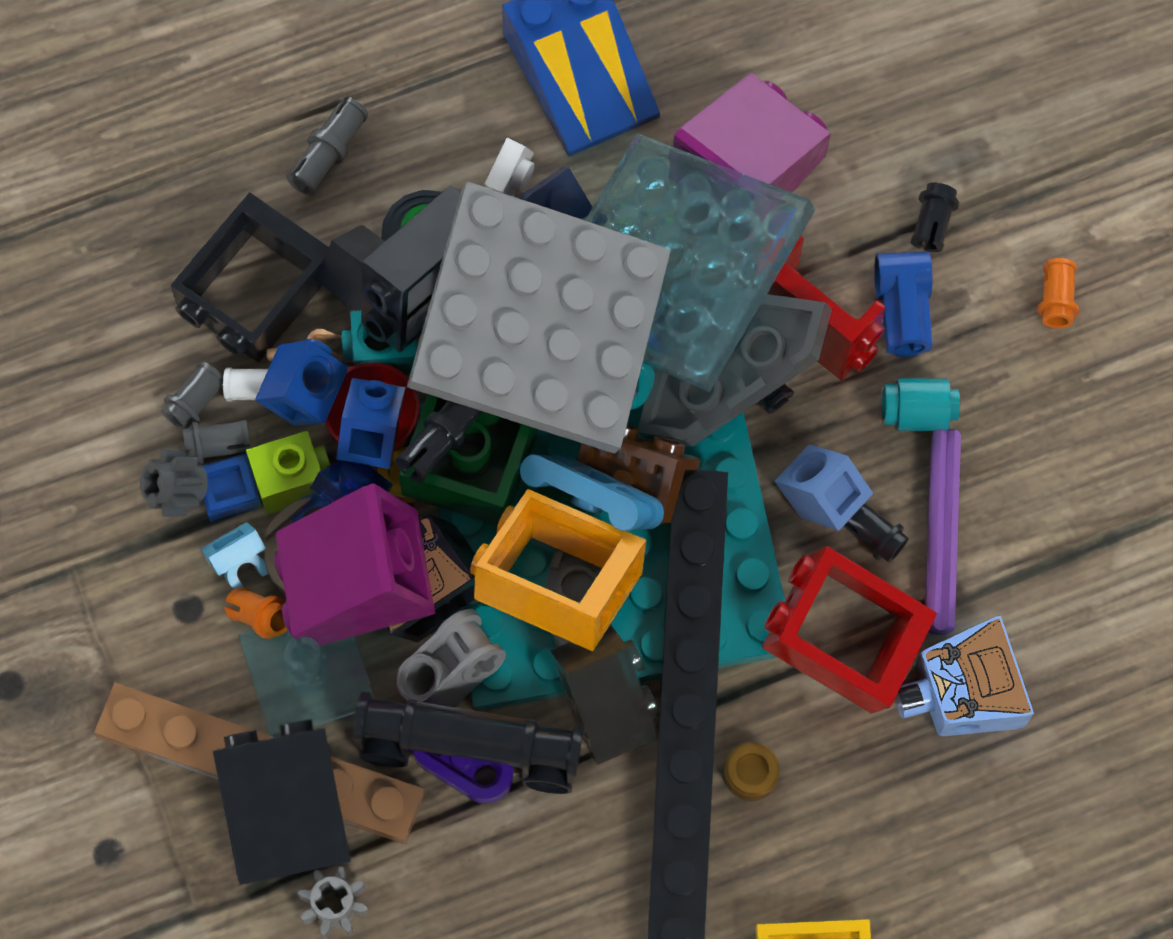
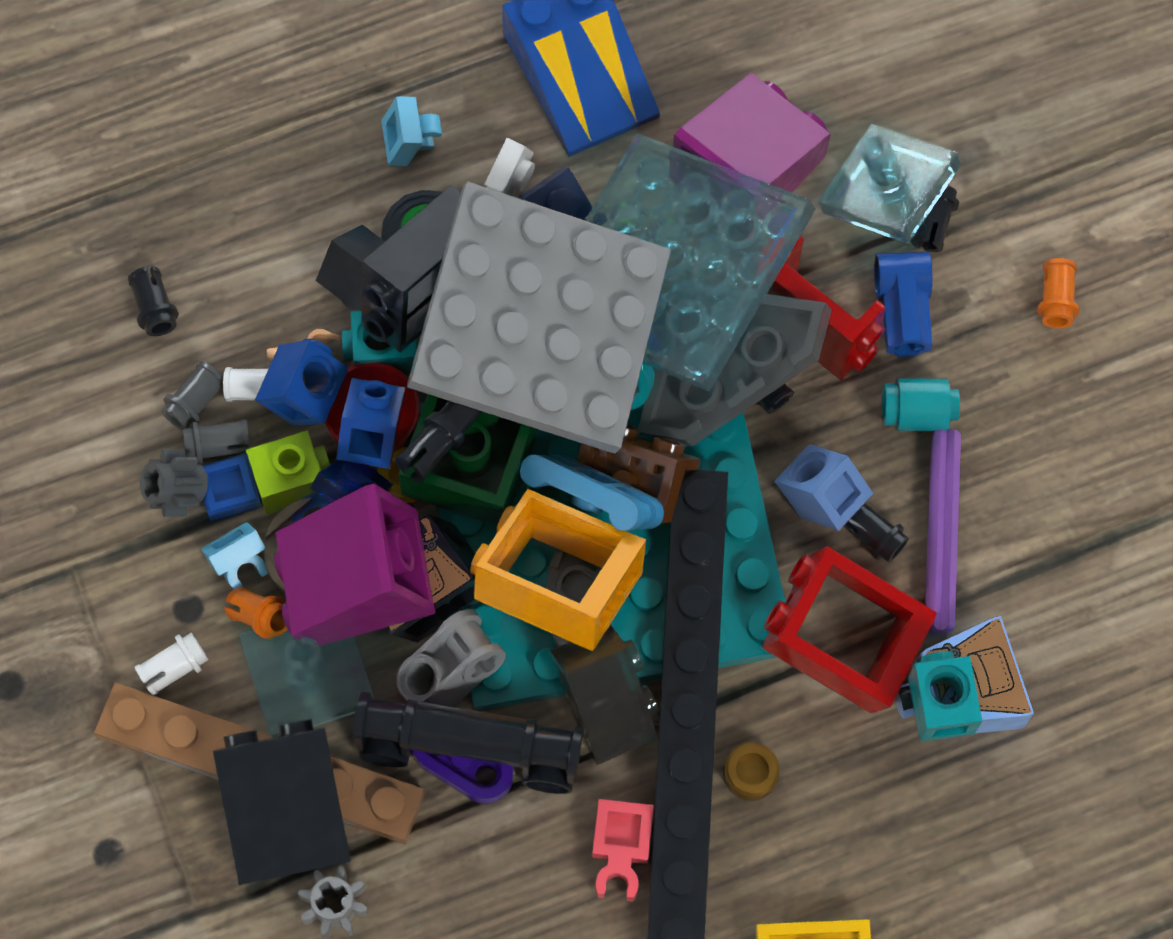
black window [170,192,329,363] -> none
dark grey pin [286,97,368,196] -> none
none -> black pin [128,266,179,336]
none -> white pin [135,632,209,696]
none -> medium azure tile [381,96,442,166]
none -> coral plate [592,799,654,902]
none -> clear light blue tile [818,124,962,244]
none -> teal brick [908,651,982,742]

